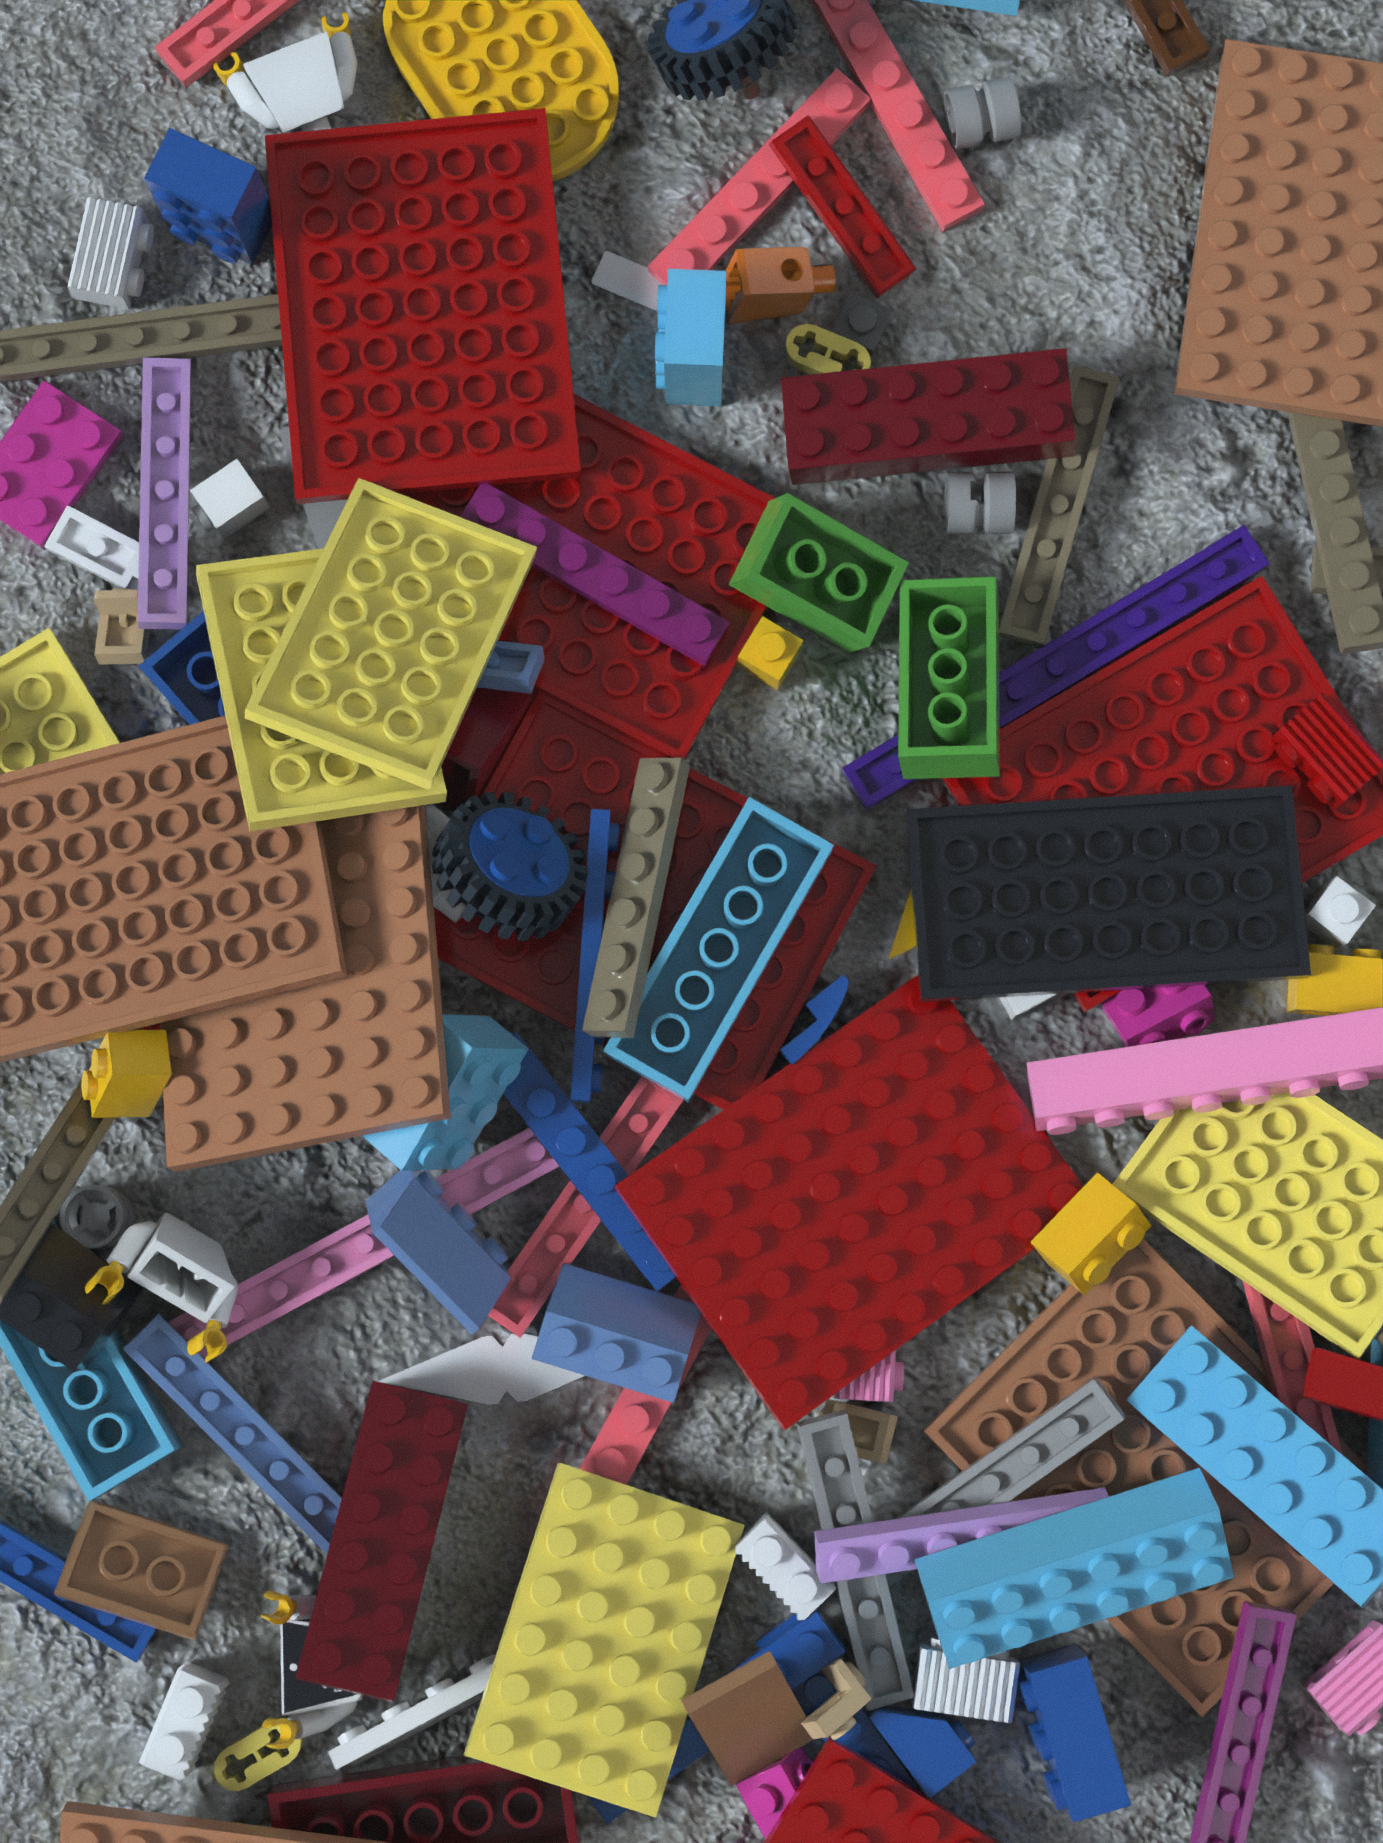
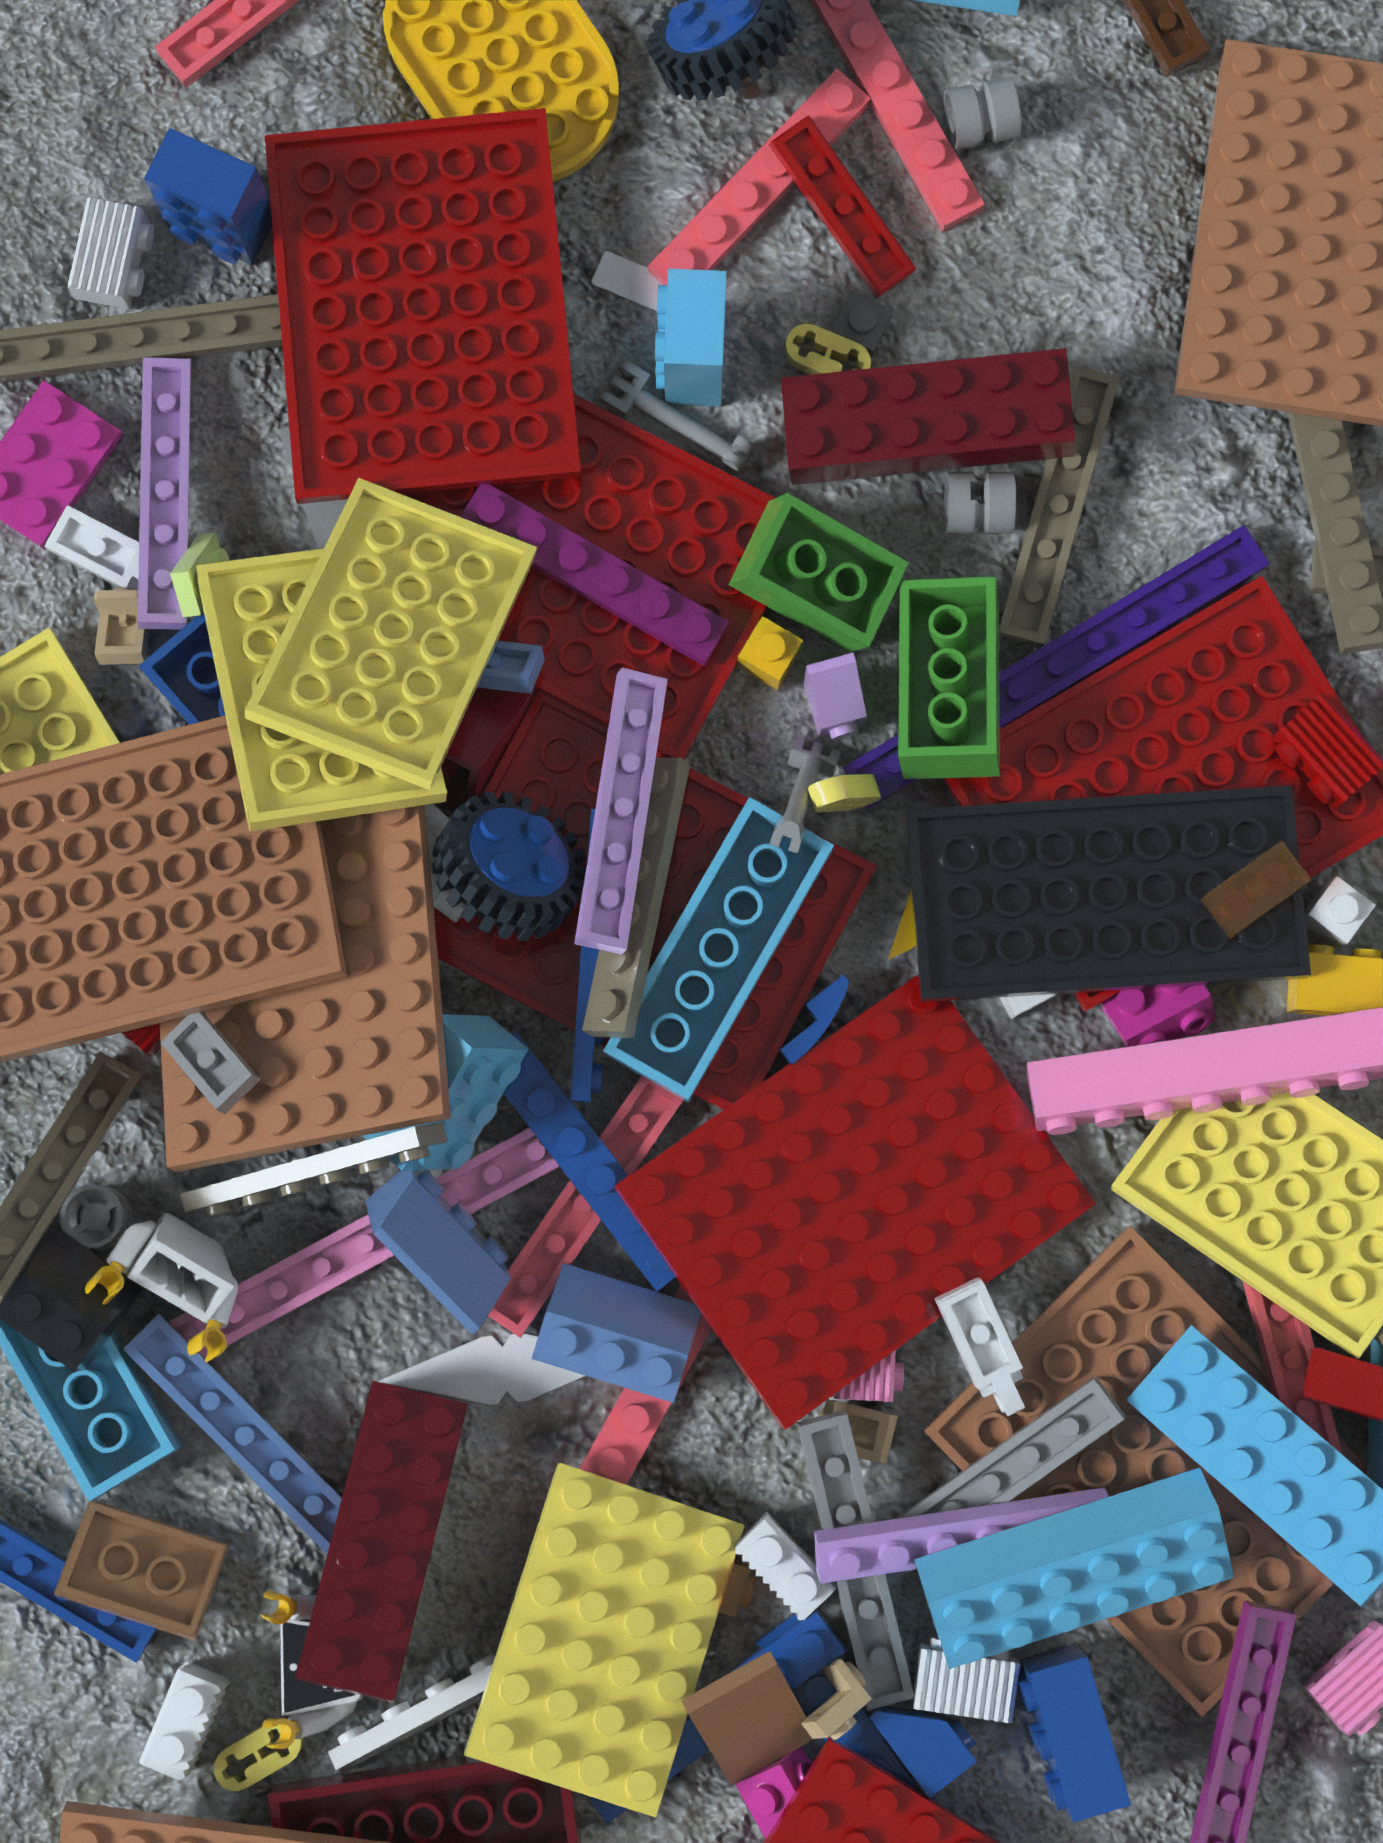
yellow brick [81,1030,171,1118] -> none
white brick [190,459,270,539] -> none
white torso [213,12,358,133] -> none
orange torso [725,247,836,325] -> none
yellow brick [1031,1172,1152,1296] -> none
none -> light grey plate [160,1012,261,1114]
none -> yellowish green plate [170,532,229,617]
none -> plate [180,1122,447,1218]
none -> lavender plate [574,668,668,955]
none -> light grey hinge [598,360,753,472]
none -> clear orange plate [717,1560,756,1617]
none -> light grey hinge [769,736,841,854]
none -> lavender slope [803,653,867,740]
none -> light yellow beam [808,774,881,812]
none -> white hinge [934,1277,1025,1416]
none -> clear orange plate [1201,841,1312,939]

